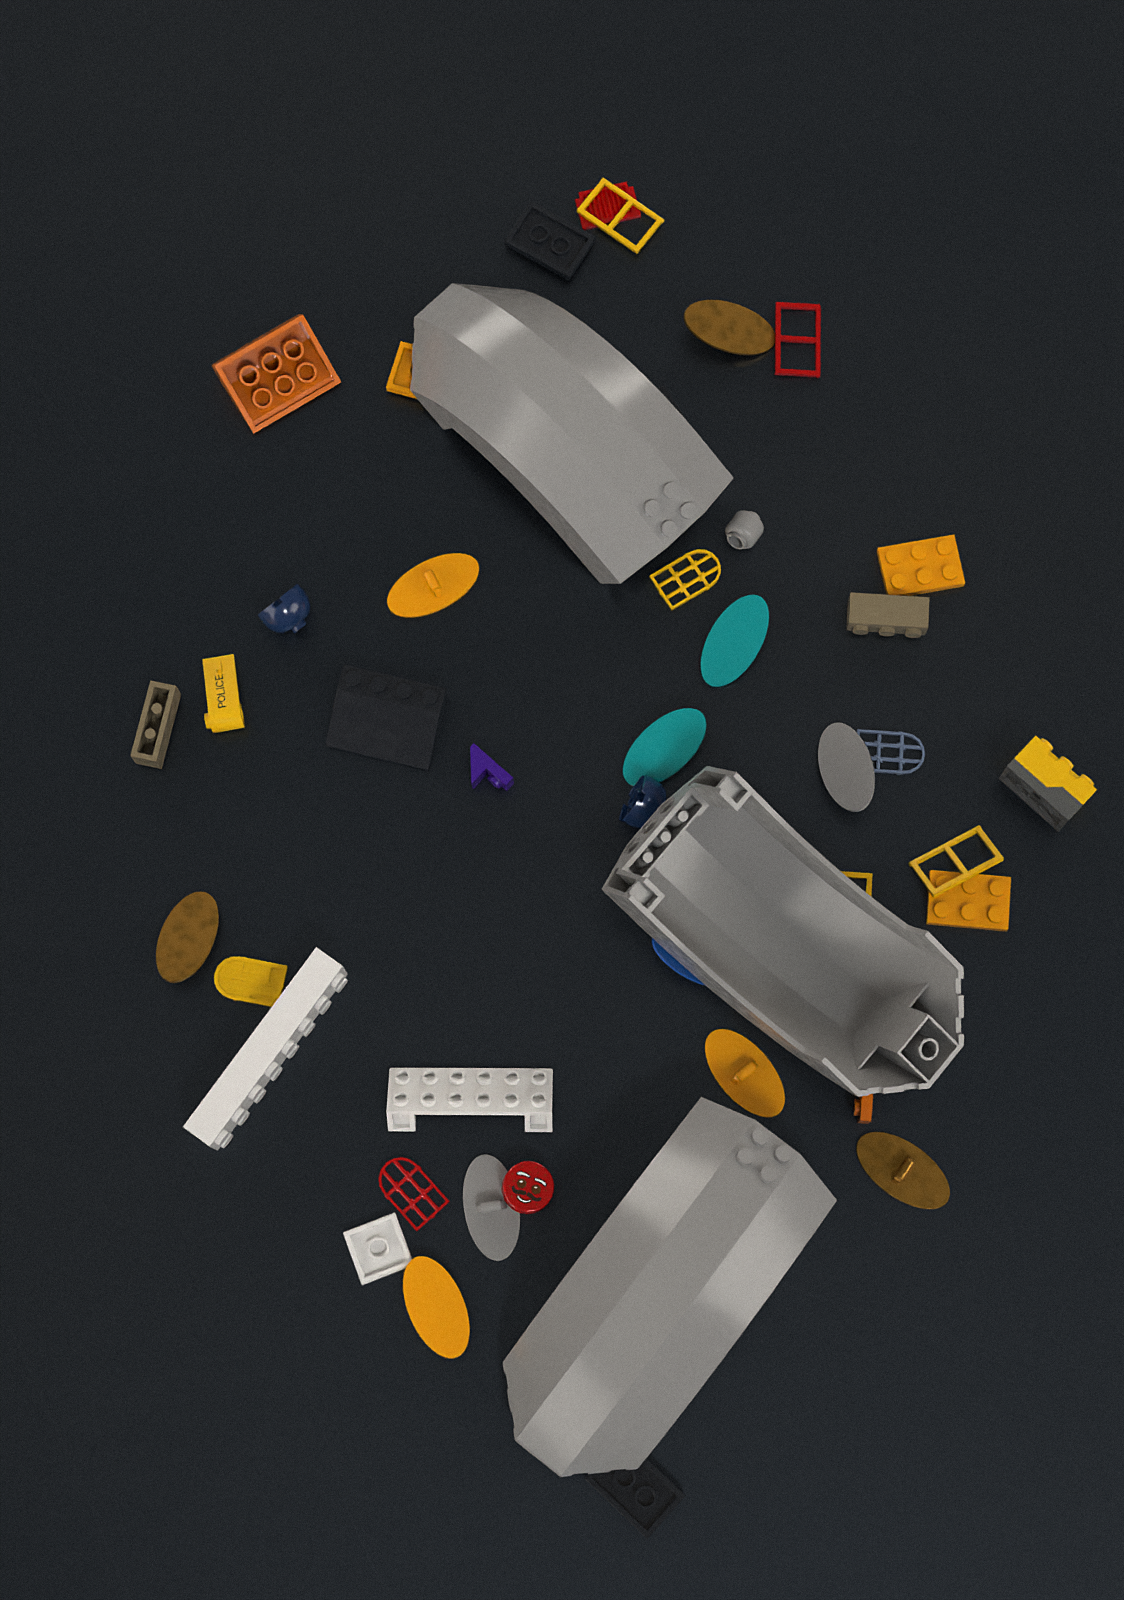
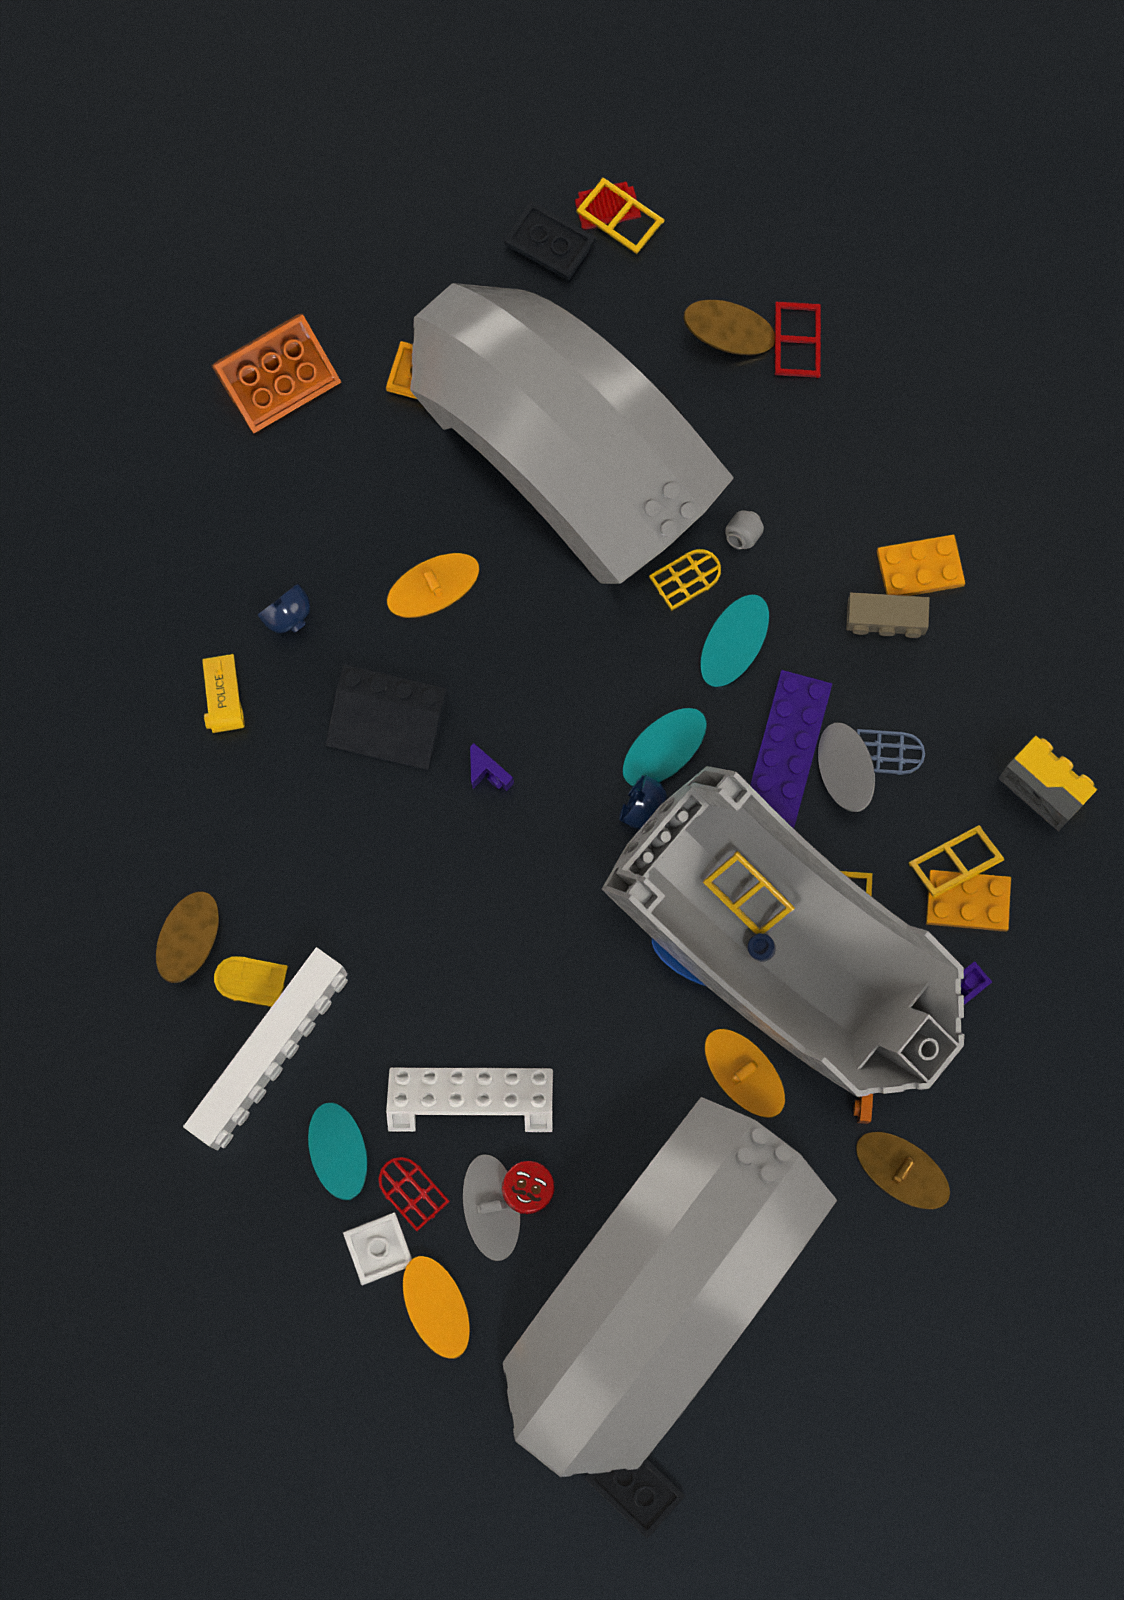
dark tan brick [131,680,181,769] -> none
none -> teal shield [308,1103,367,1200]
none -> yellow window [703,851,795,934]
none -> dark blue tile [748,933,776,962]
none -> dark purple plate [750,670,832,829]
none -> dark purple slope [961,961,992,1005]

